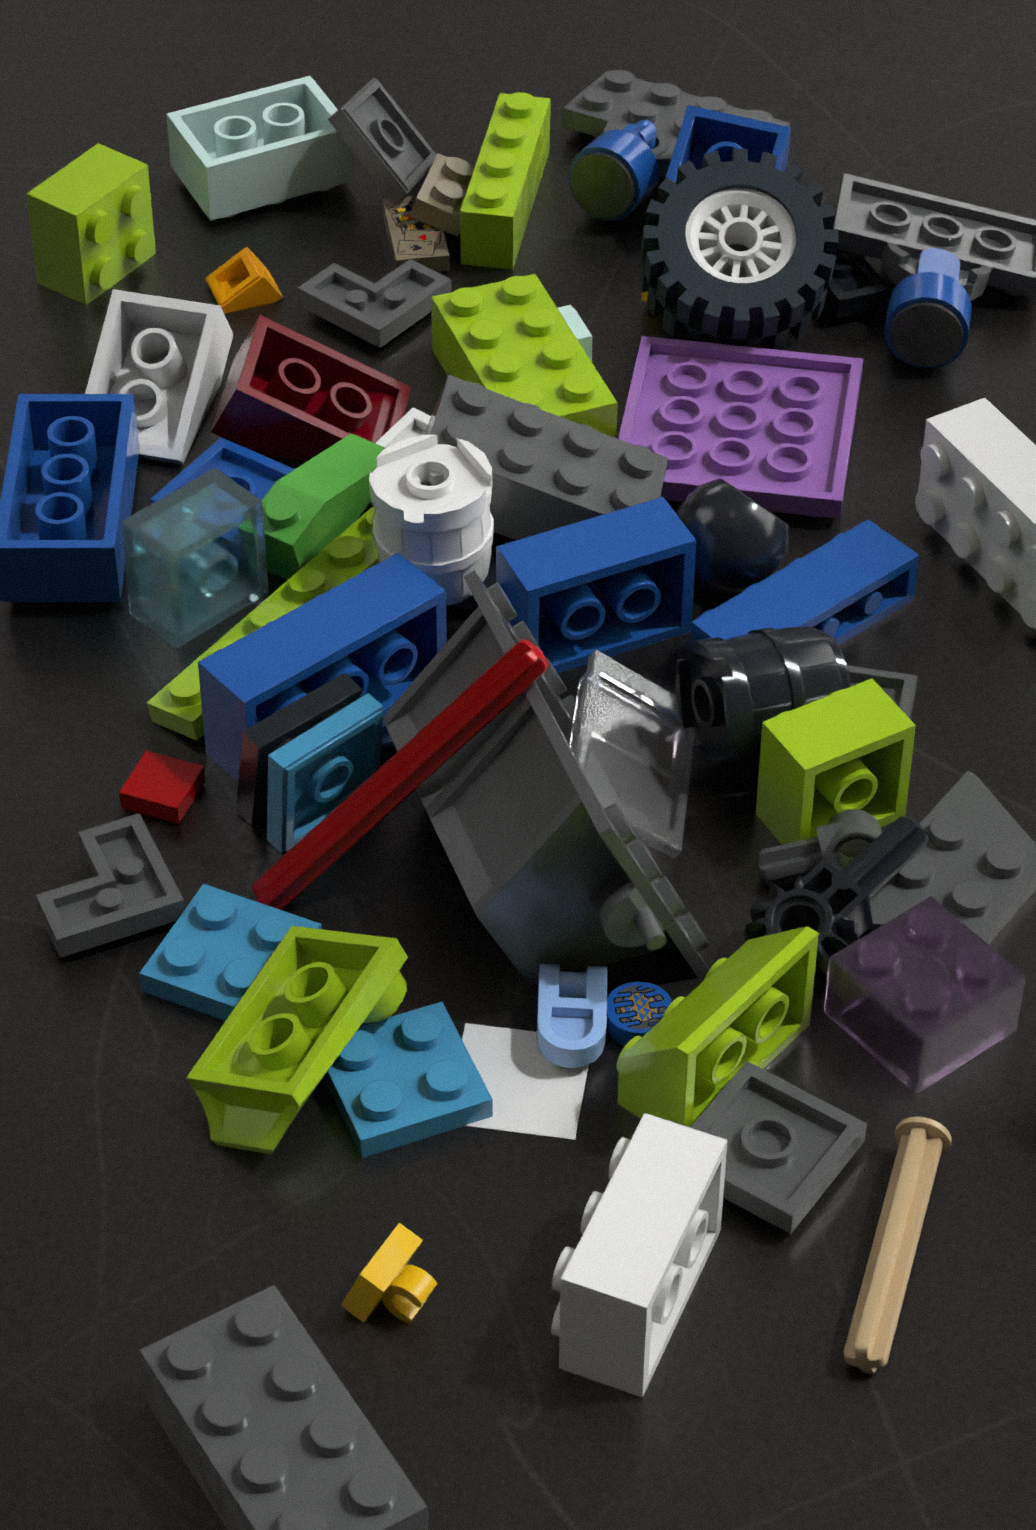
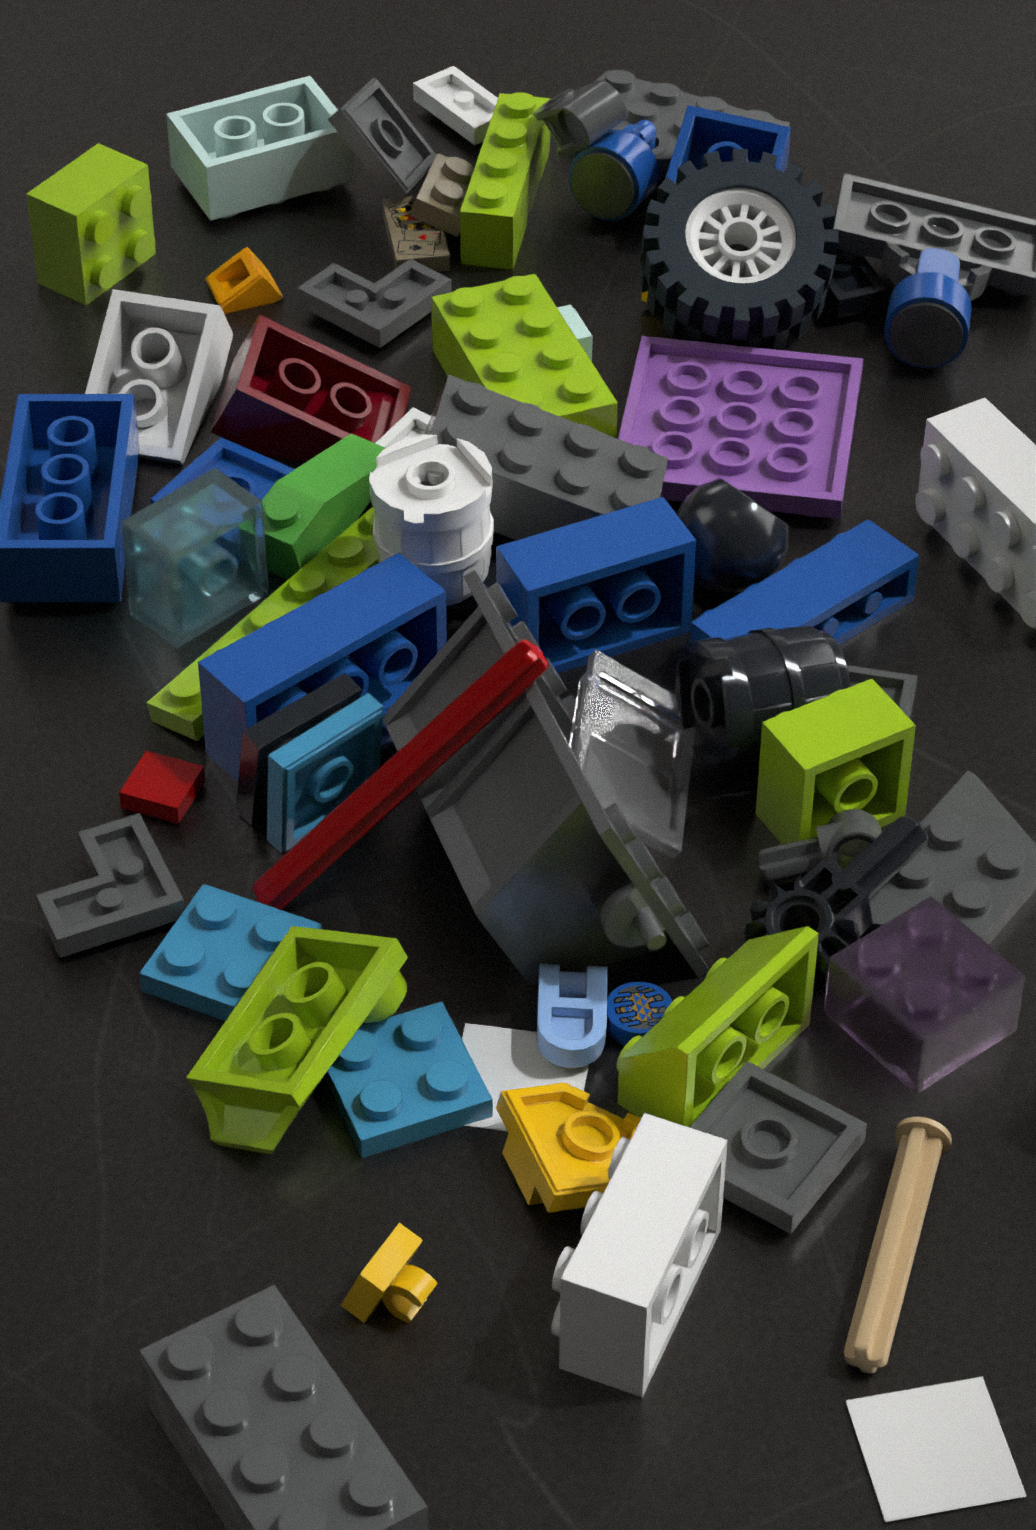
none -> white plate [413,66,498,145]
none -> yellow plate [496,1082,642,1213]
none -> dark grey piece [533,80,627,159]
none -> white sticker [845,1376,1027,1522]

